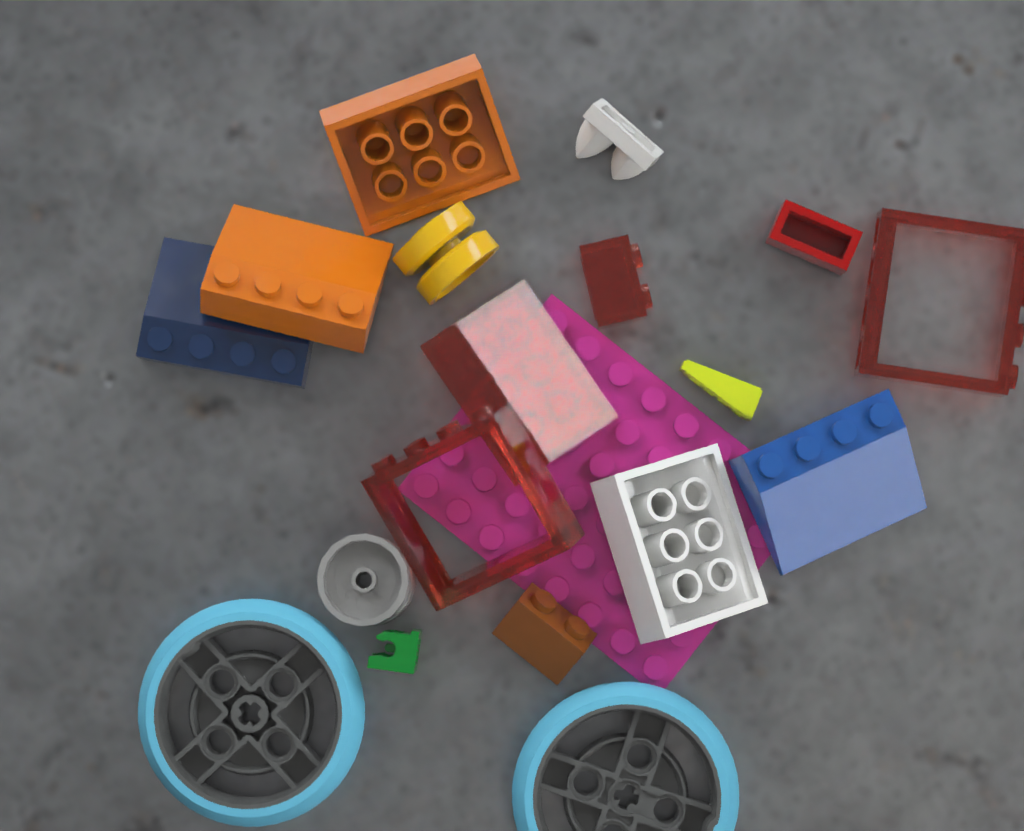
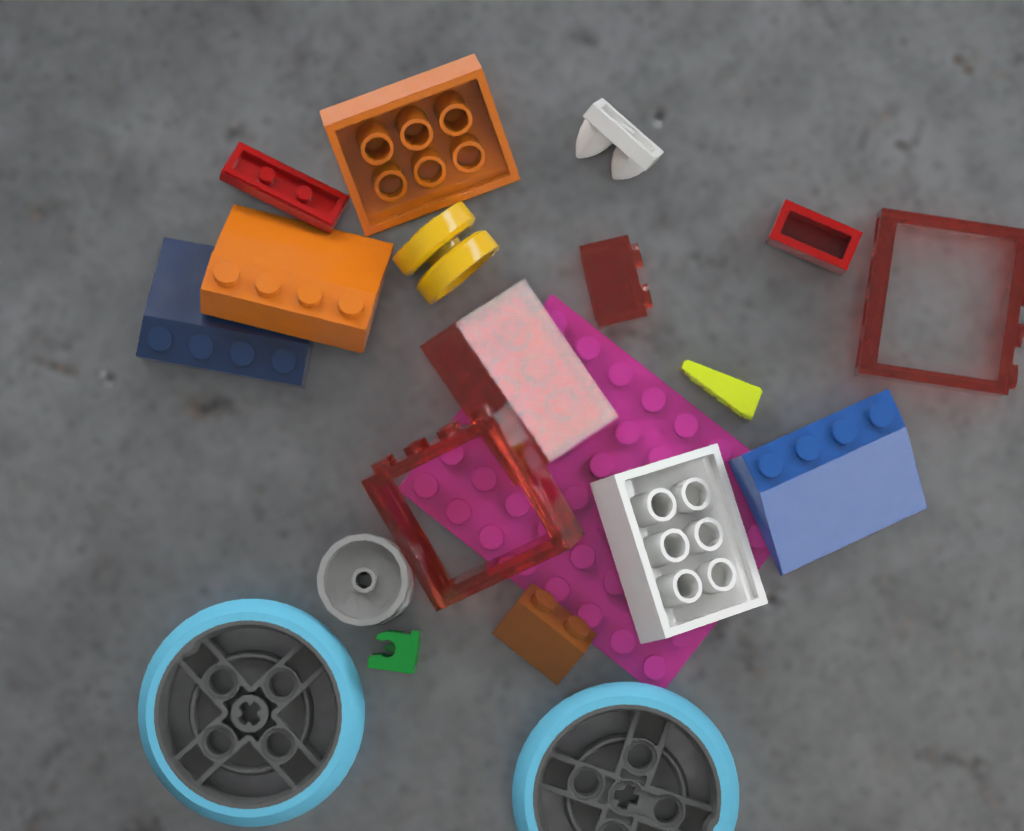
none -> red tile [219,141,350,234]

